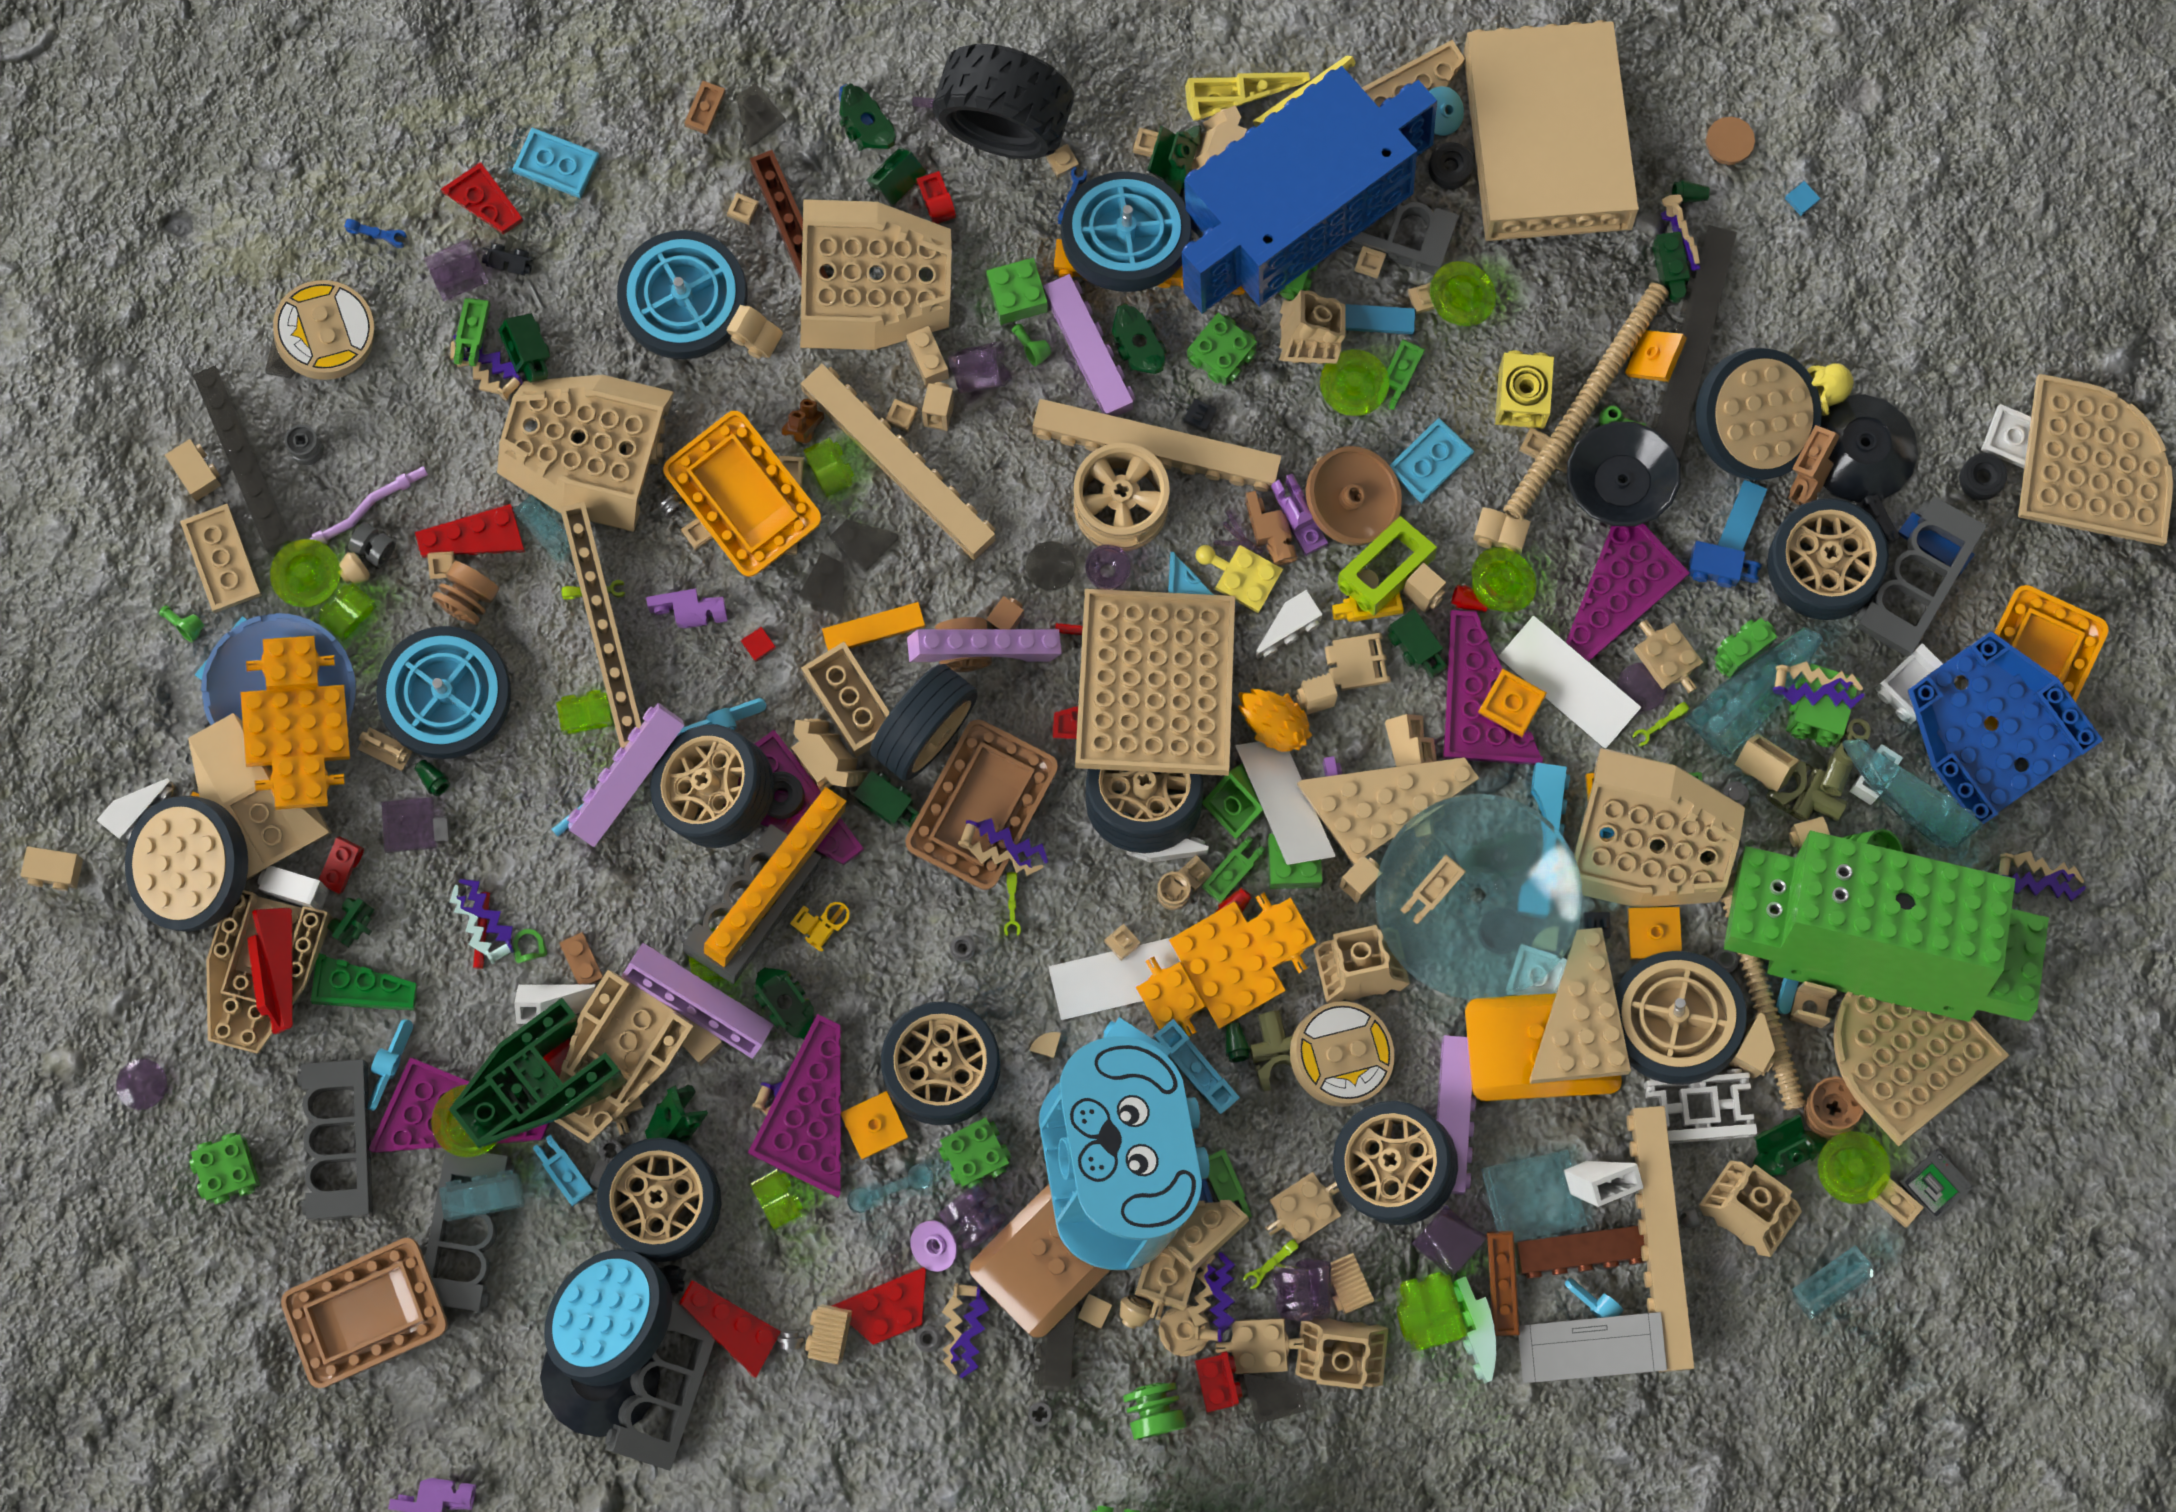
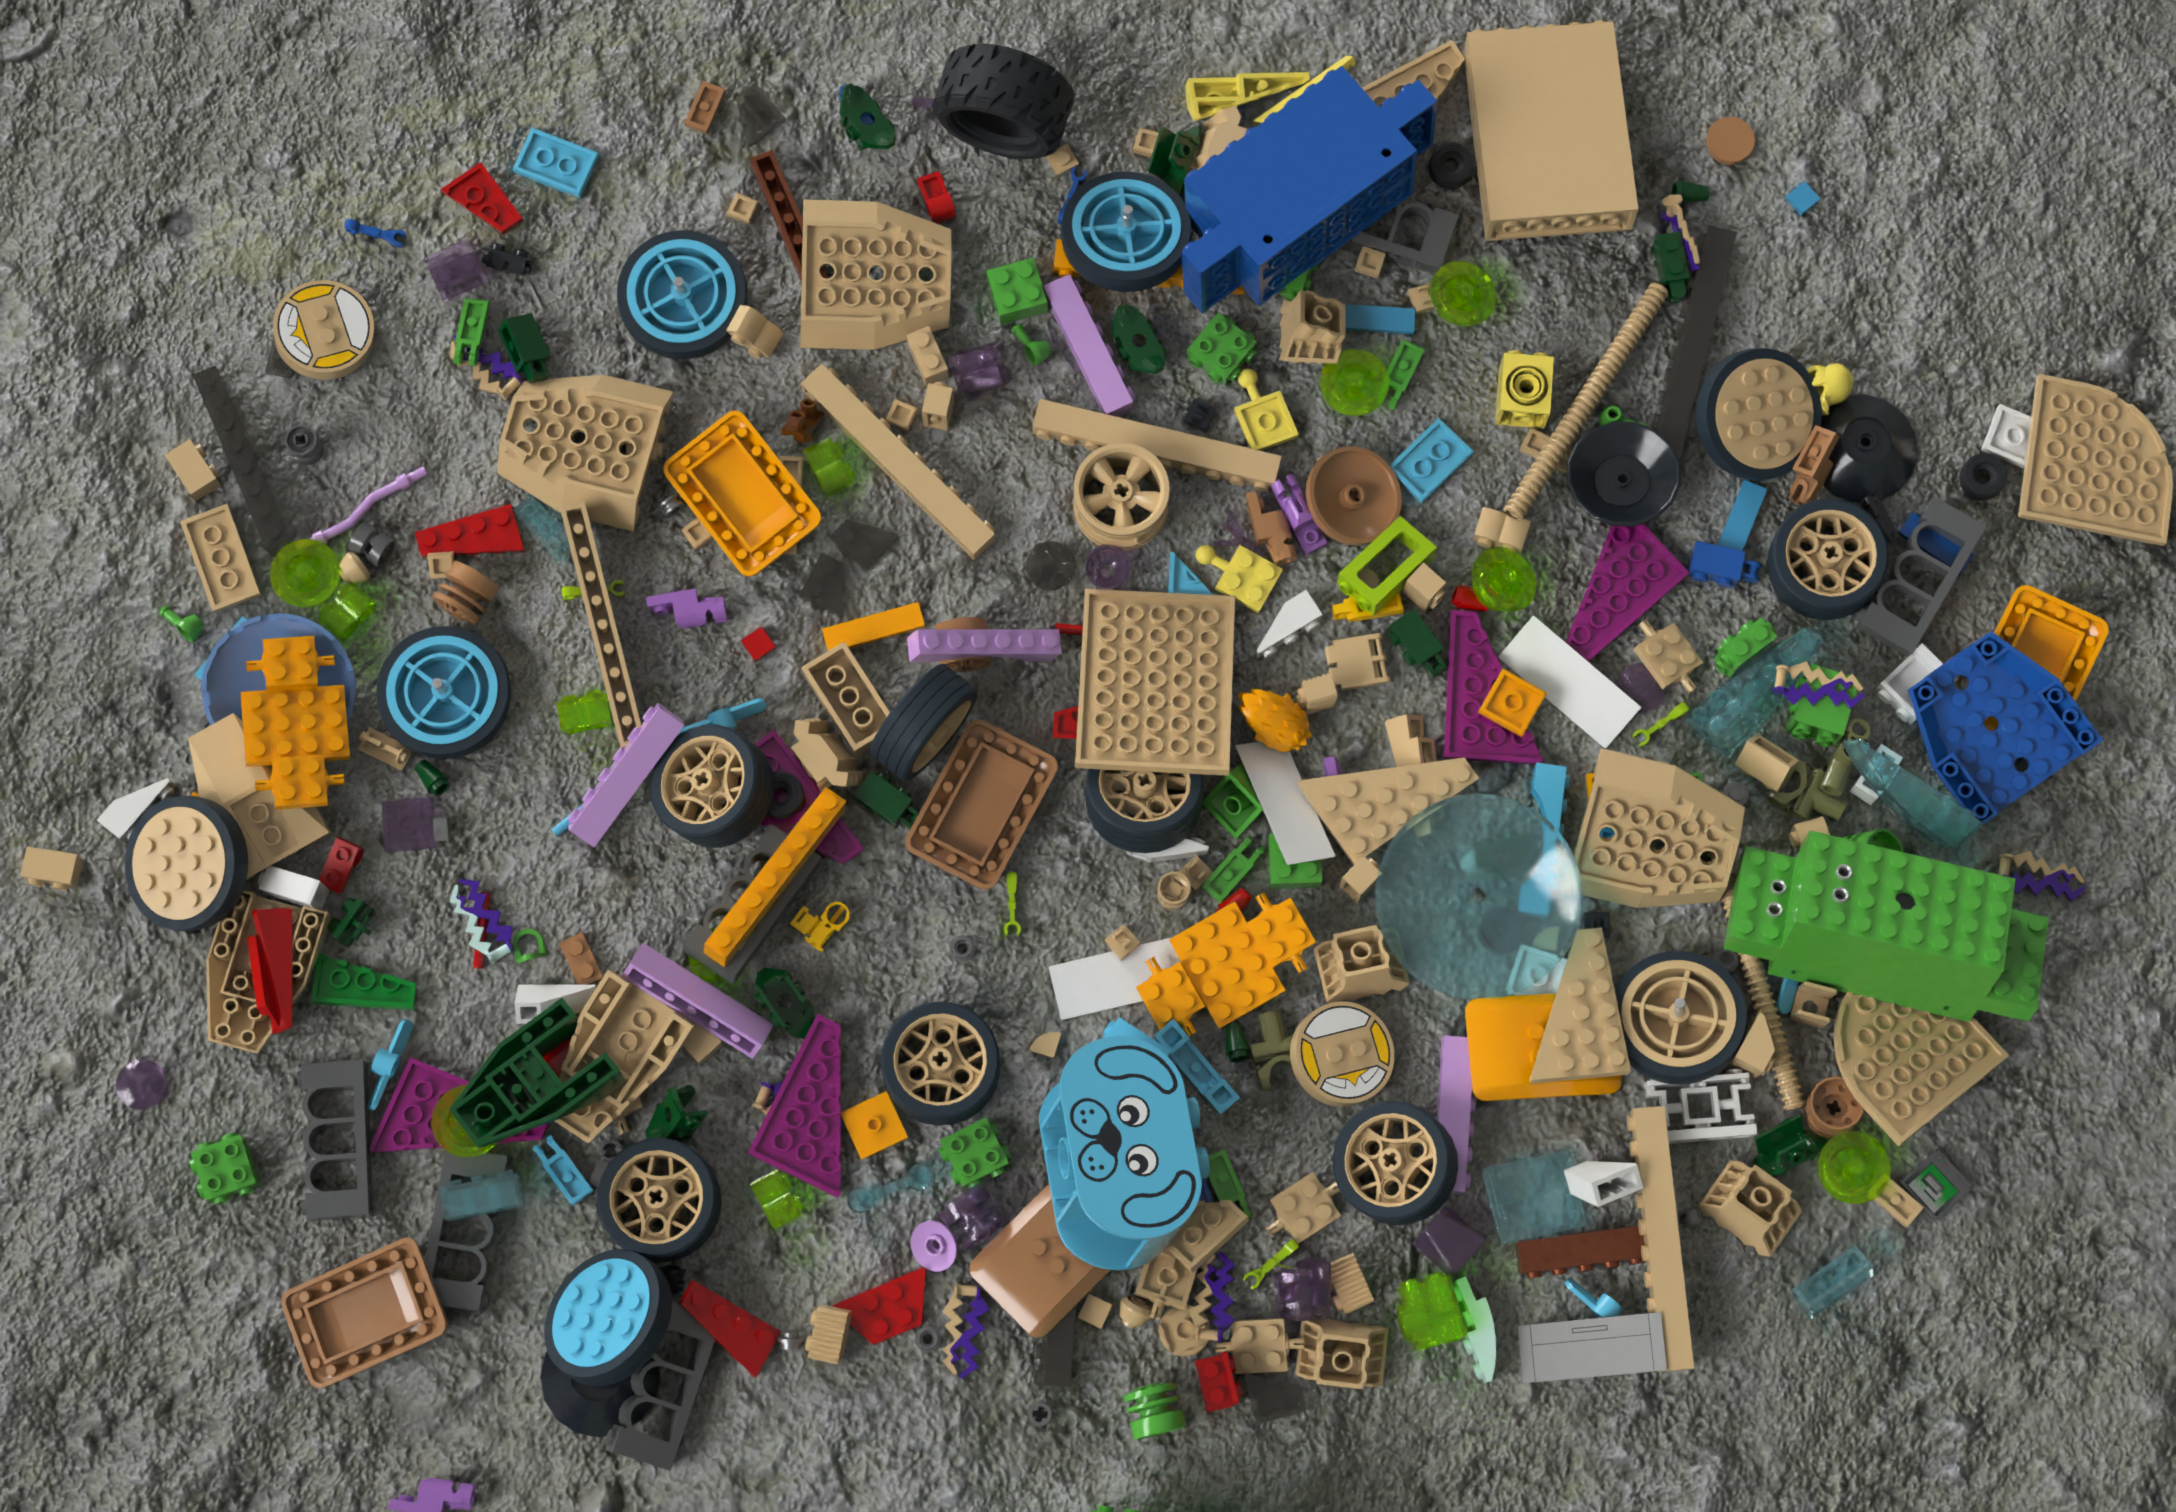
dark green panel [866,147,926,205] -> none
piece [958,818,1048,876] -> none
medium nougat brick [986,596,1024,629] -> none
tan hinge [1401,854,1466,924] -> none
medium azure dish [1429,86,1464,136] -> none
dark orange tile [1487,1231,1520,1336] -> none
light orange plate [1625,330,1687,382] -> none
light orange plate [1627,907,1682,960] -> none
none -> light yellow plate [1234,368,1299,451]

